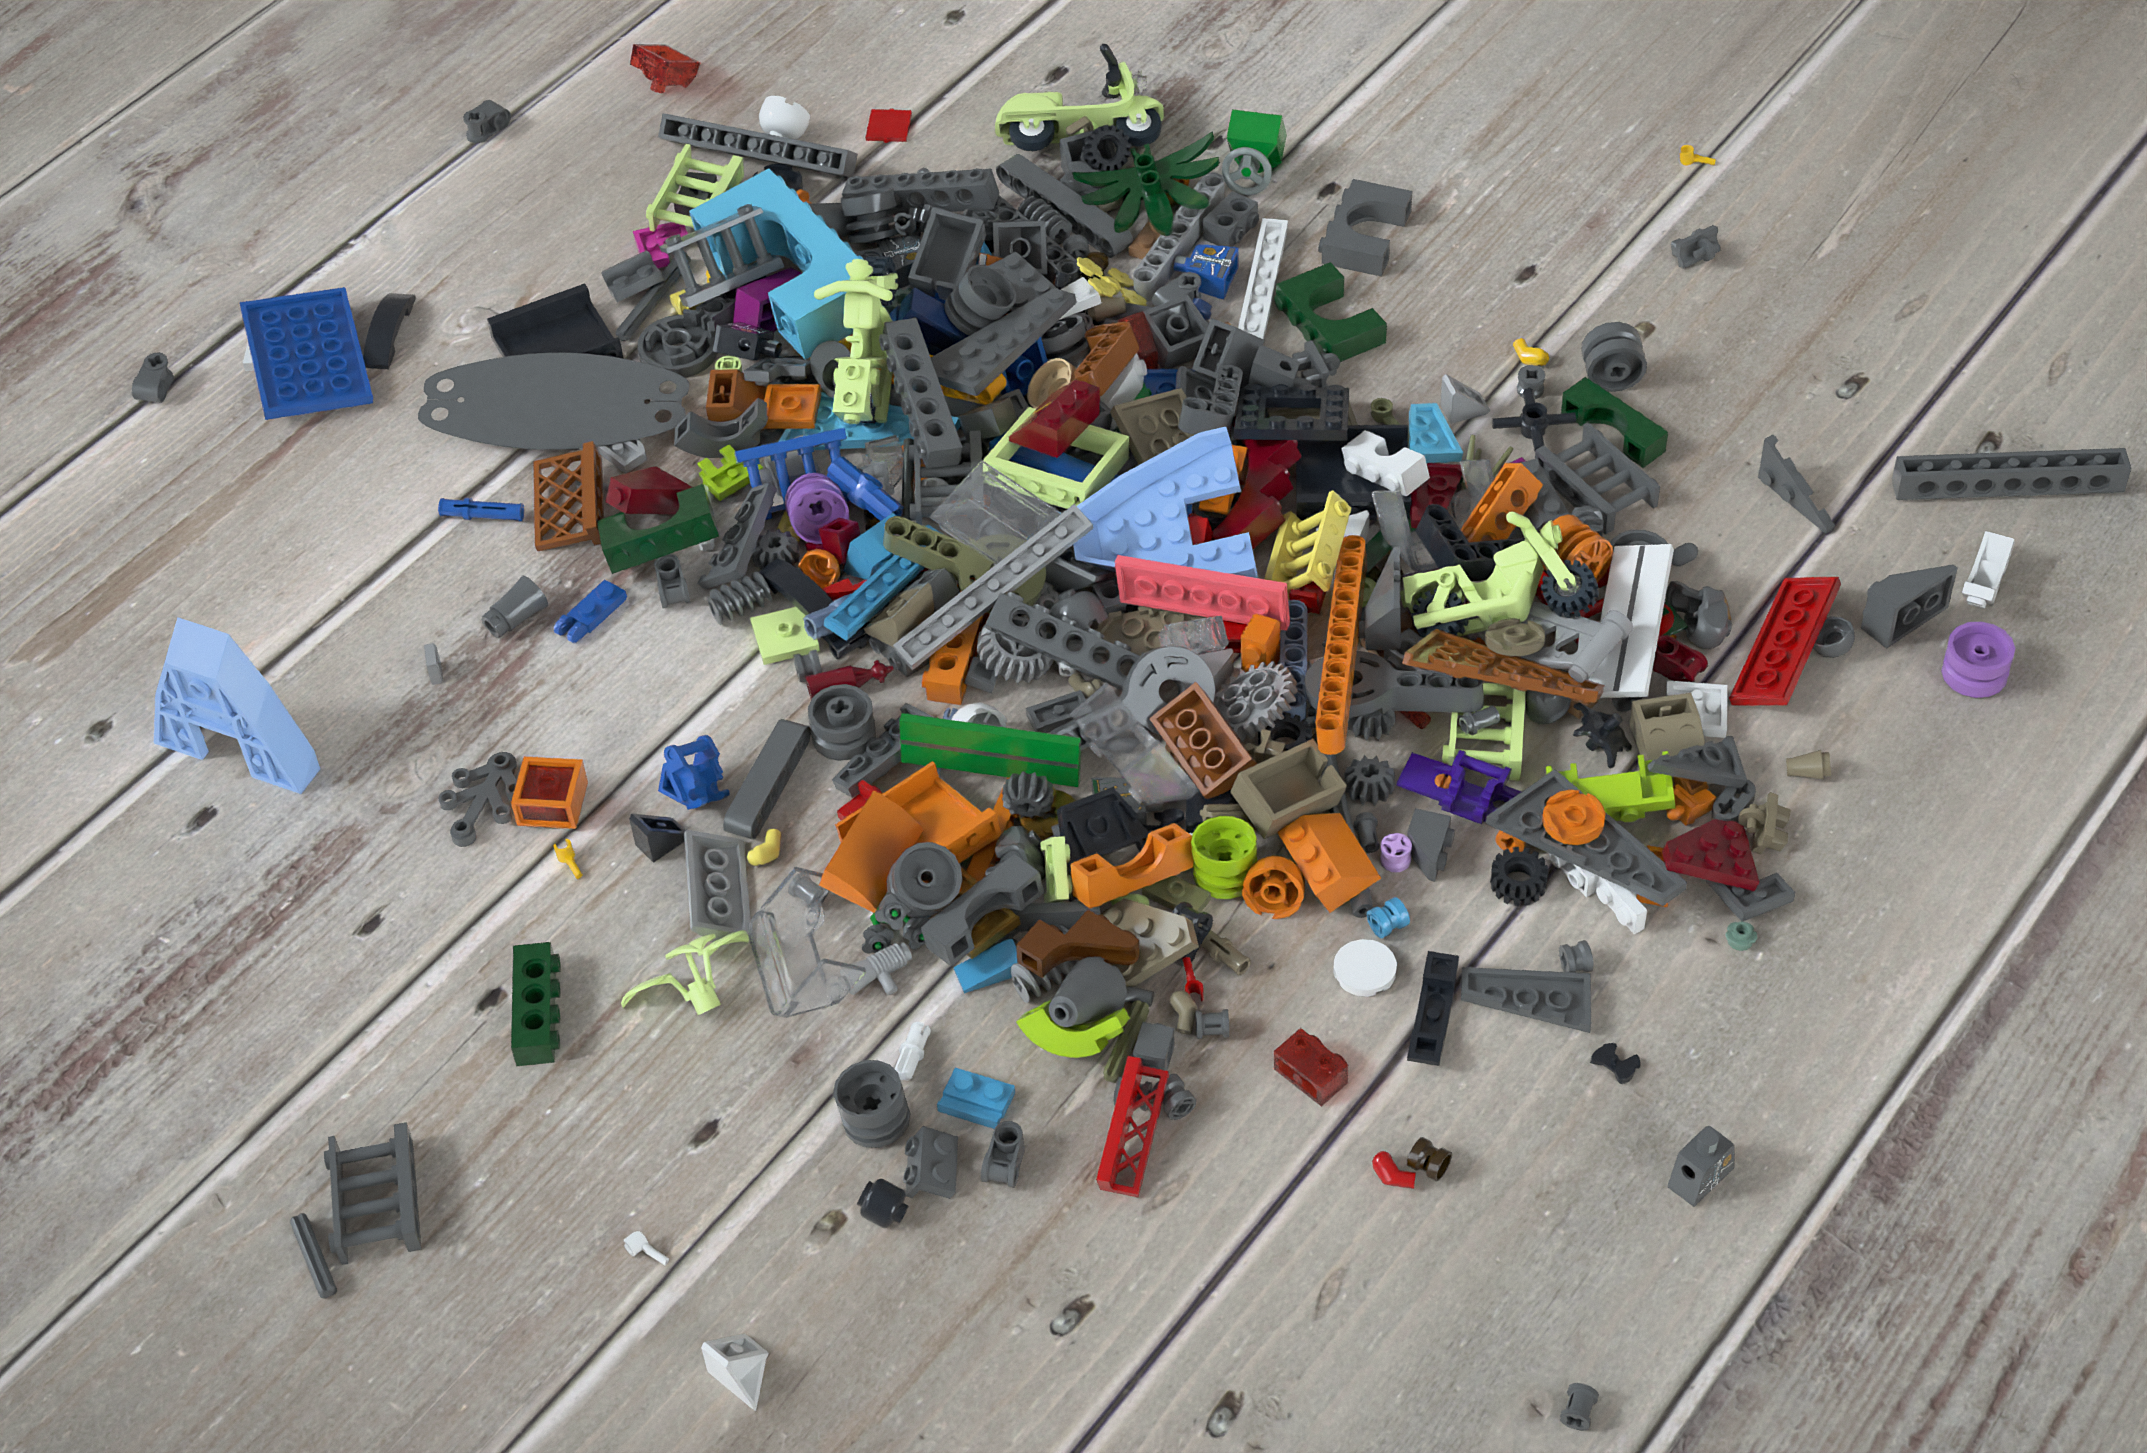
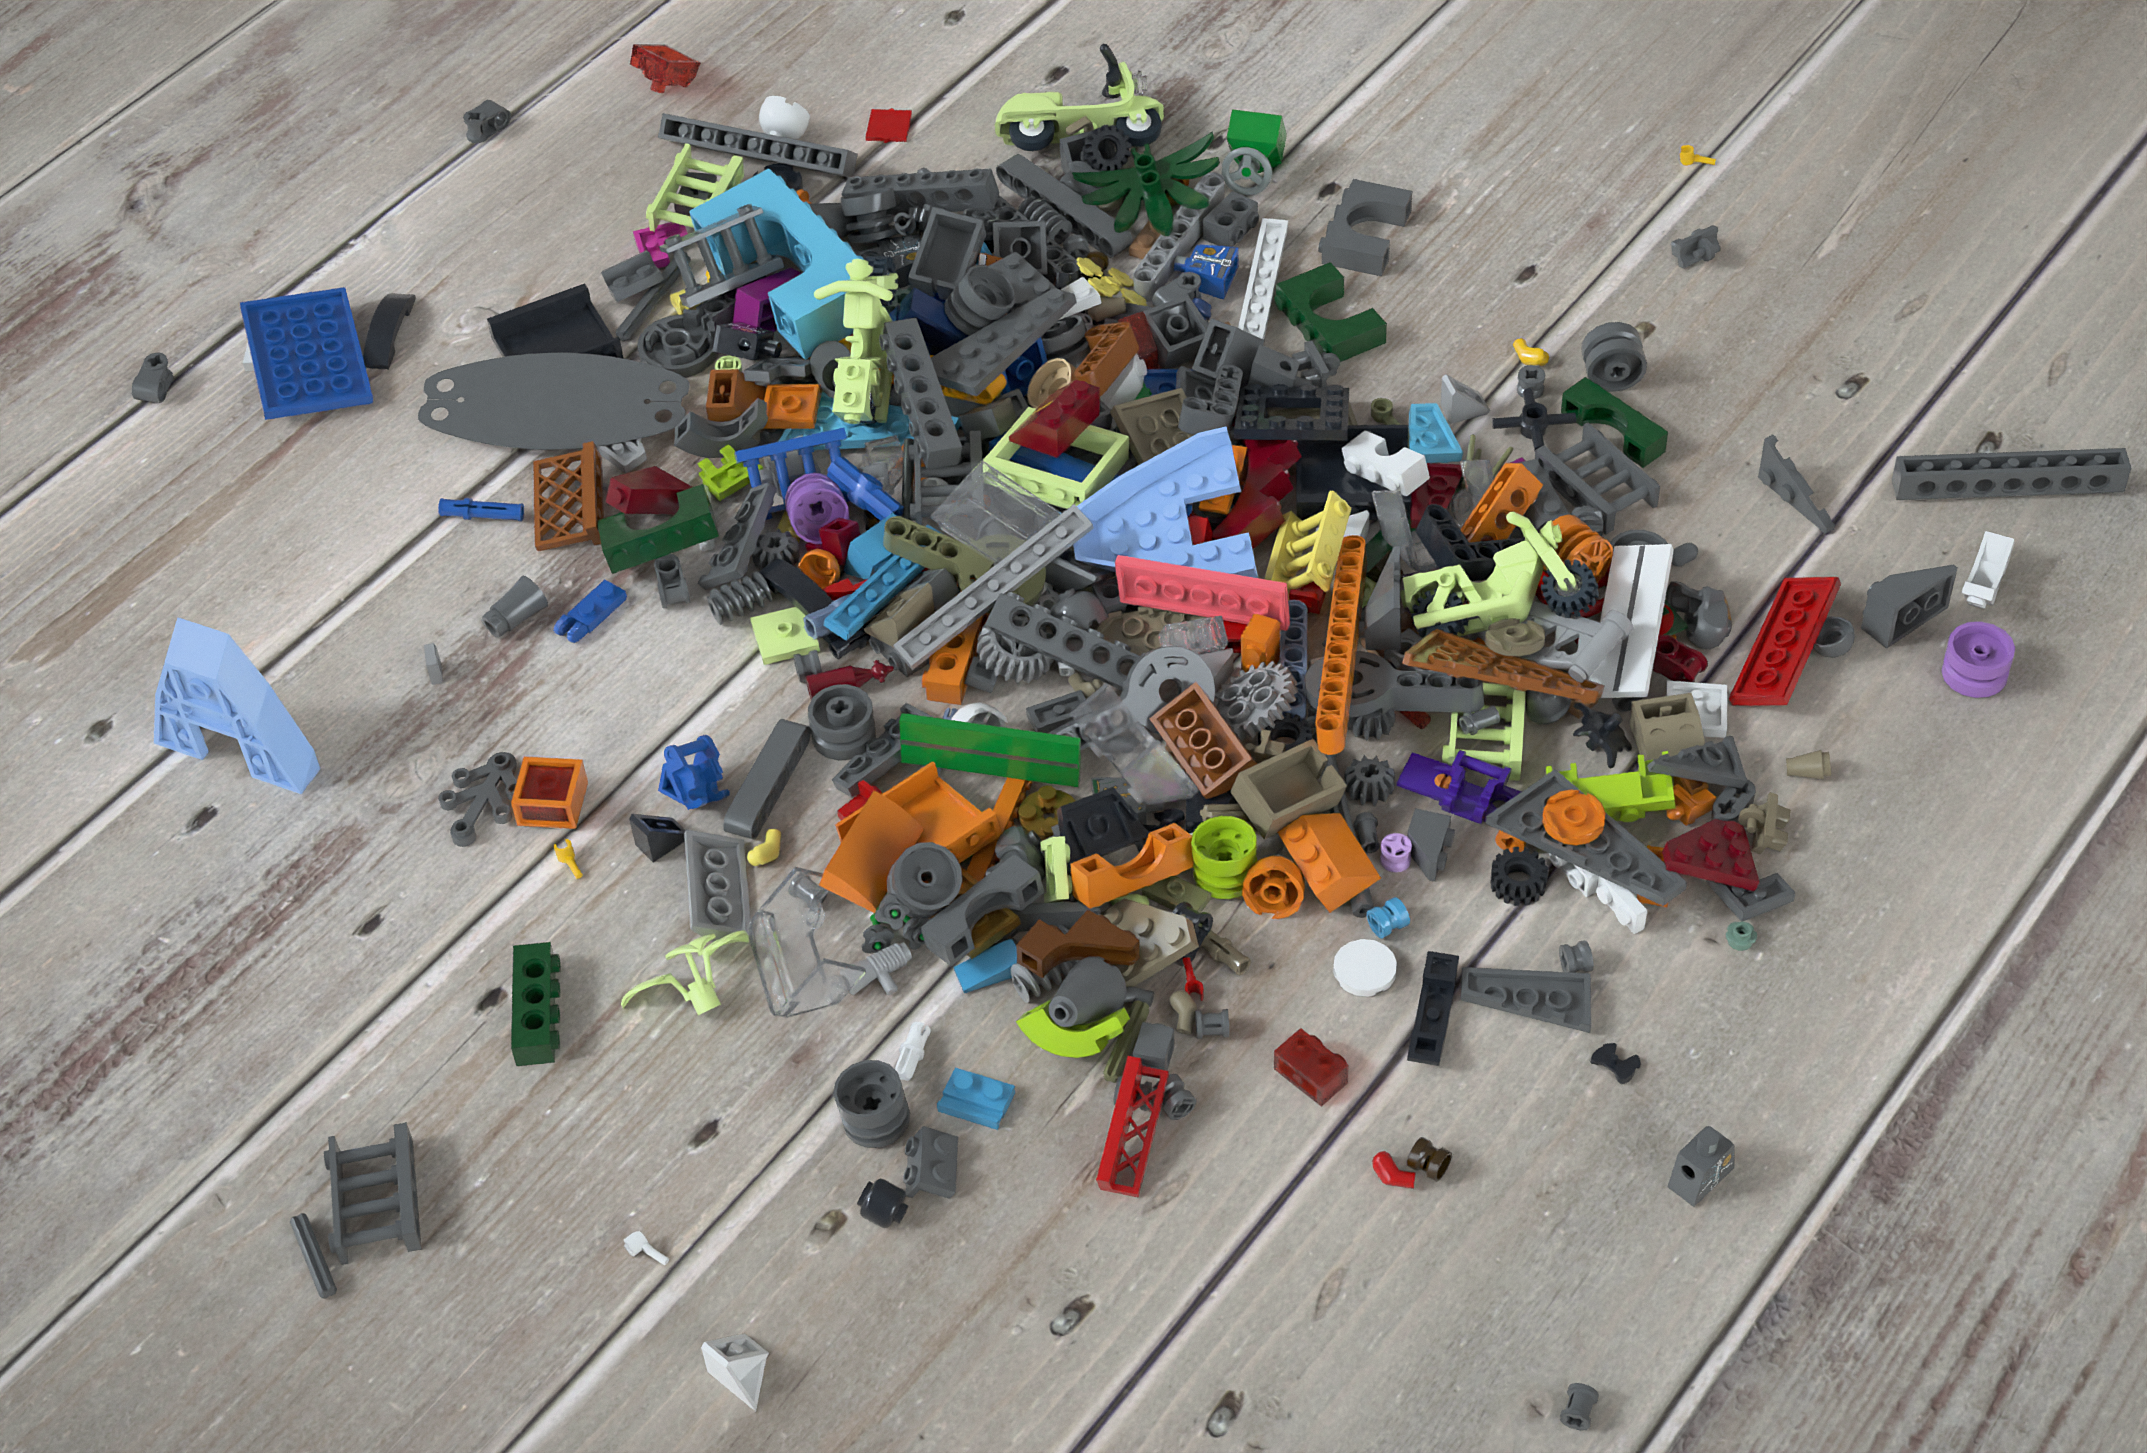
dark grey piece [981,1121,1025,1188] -> none
dark grey gear [1002,771,1054,819] -> none

